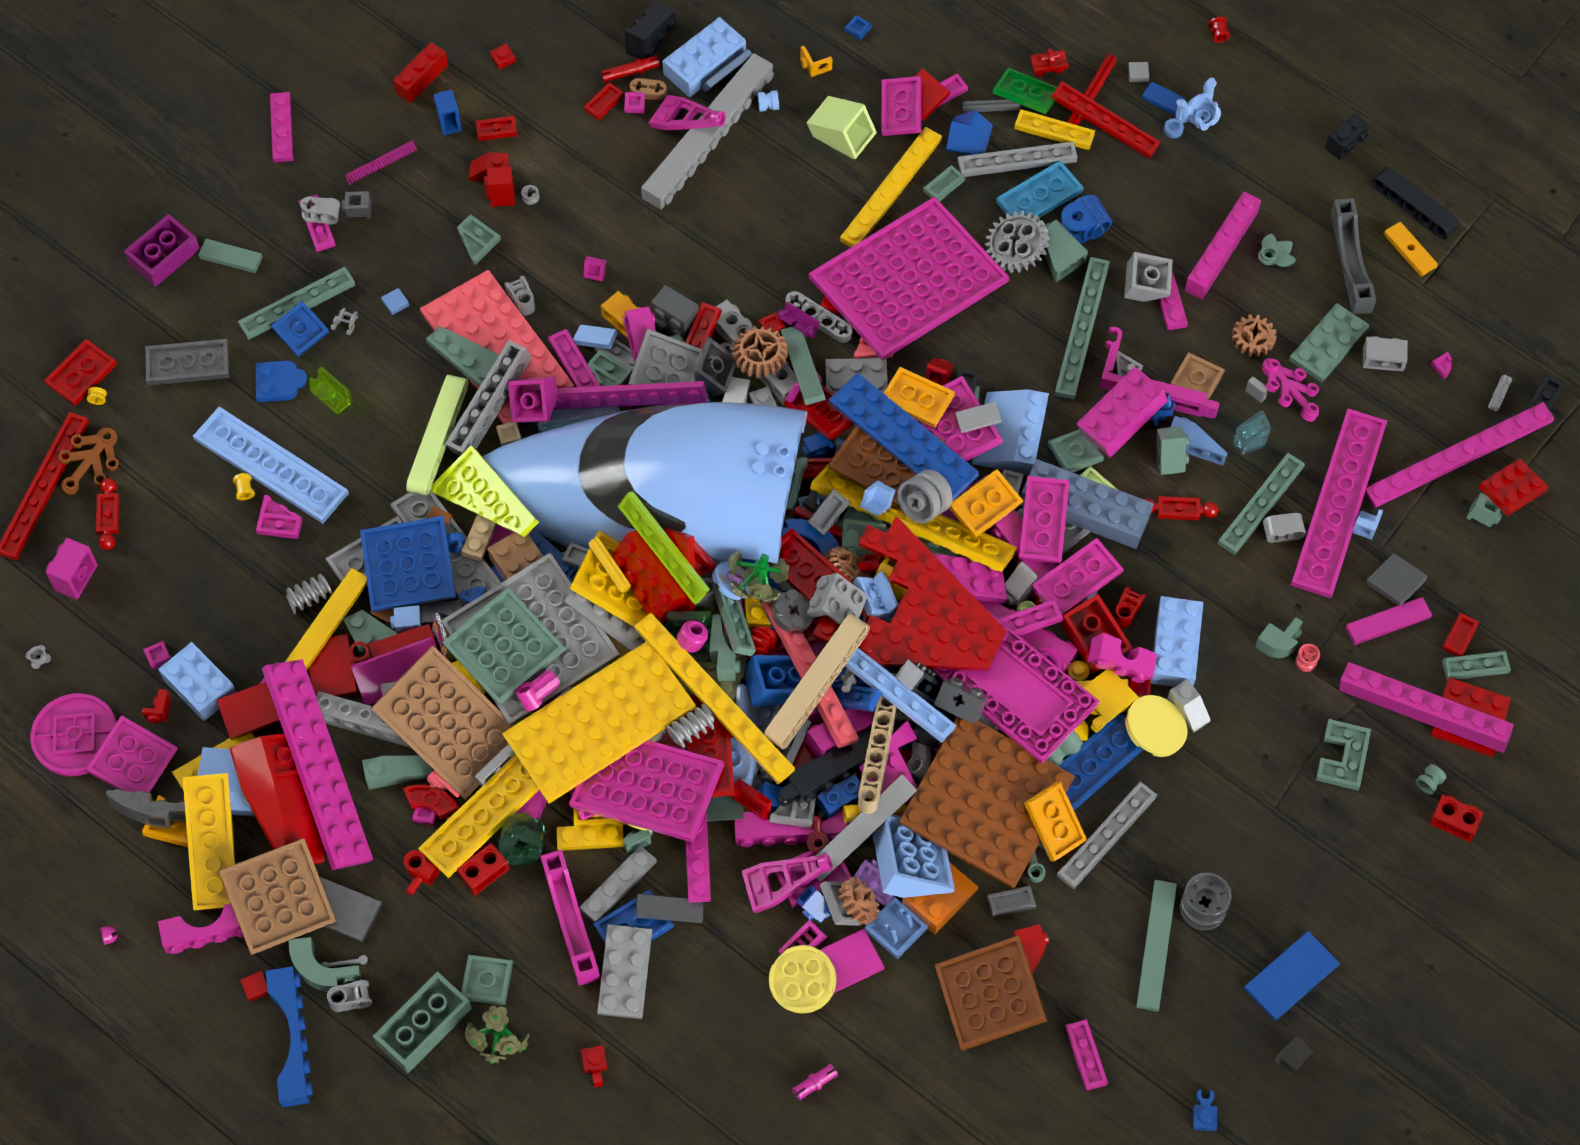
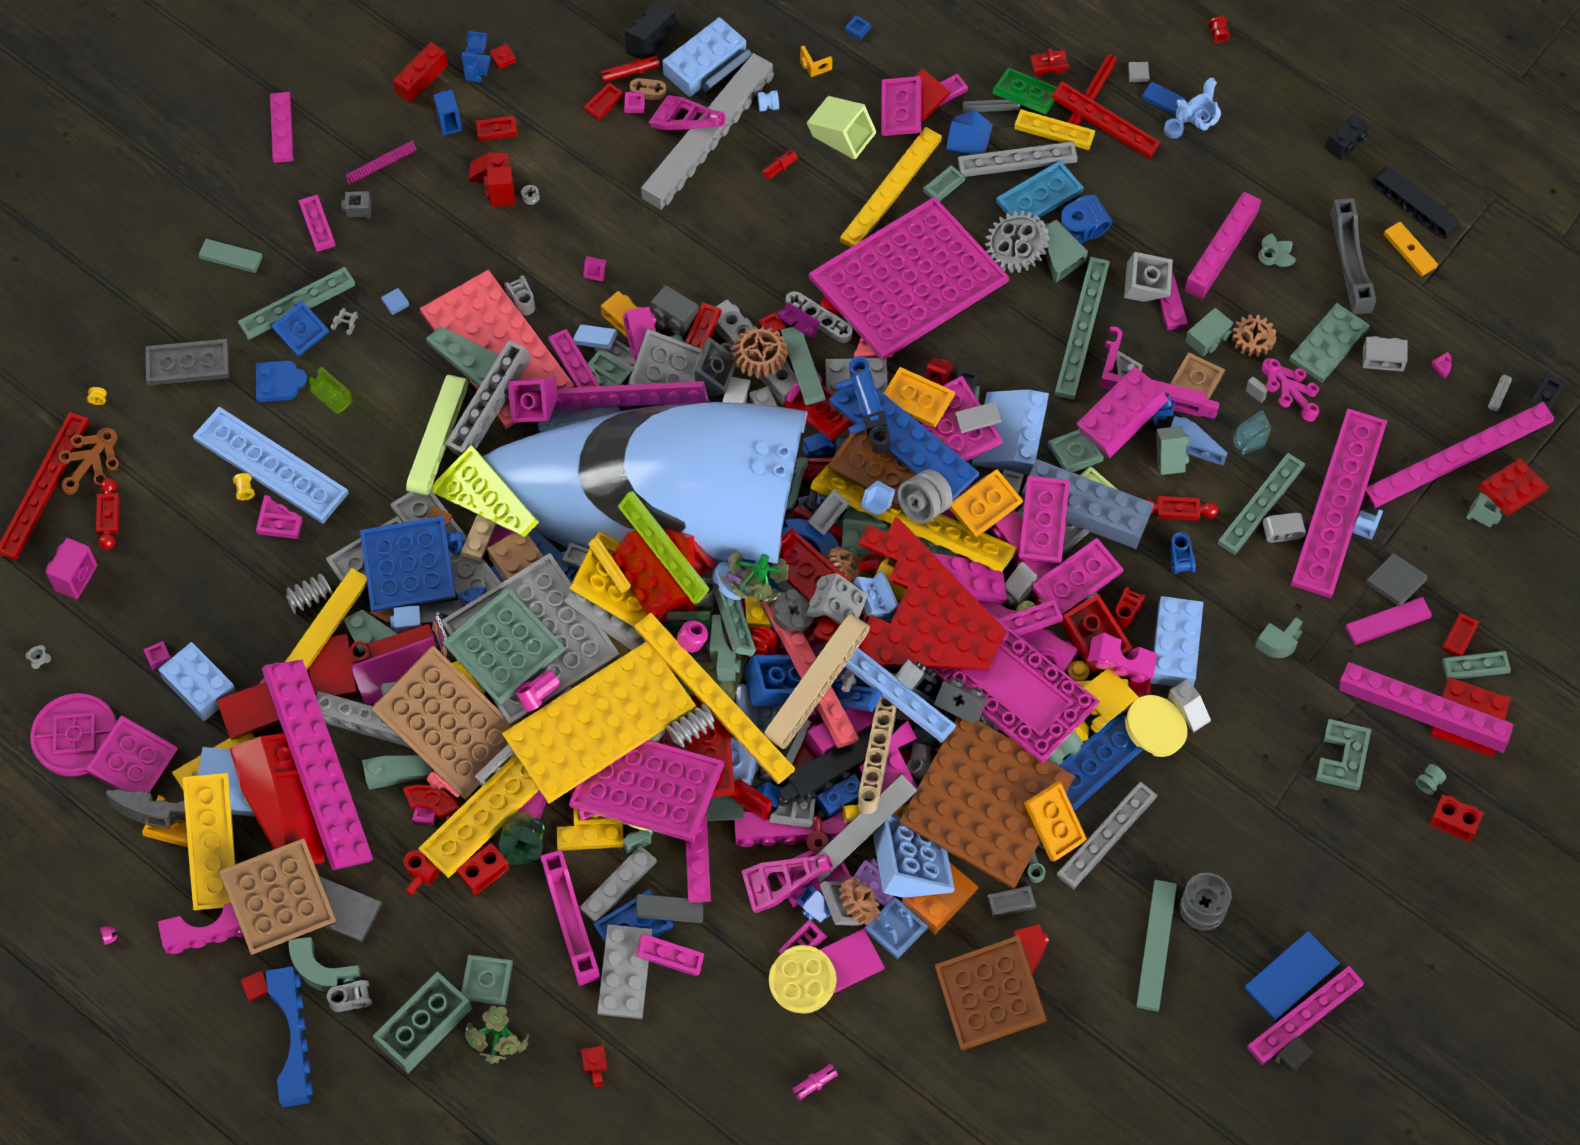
red plate [44,339,117,406] -> none
magenta brick [124,214,200,287] -> none
red bracket [141,689,172,724] -> none
light grey piece [300,196,340,224] -> none
light grey hinge [321,955,368,968] -> none
sand green wing [457,214,501,265] -> none
tan plate [496,422,521,446] -> none
dark pink tile [1065,1019,1108,1091] -> none
blue plate [1193,1090,1217,1131] -> none
coral wheel [1295,644,1320,672] -> none
none -> blue piece [462,31,491,83]
none -> dark pink plate [635,934,704,976]
none -> red axle [762,149,798,179]
none -> blue piece [835,357,891,454]
none -> blue piece [1169,532,1196,575]
none -> sand green brick [1185,308,1233,357]
none -> dark pink plate [1247,966,1364,1065]

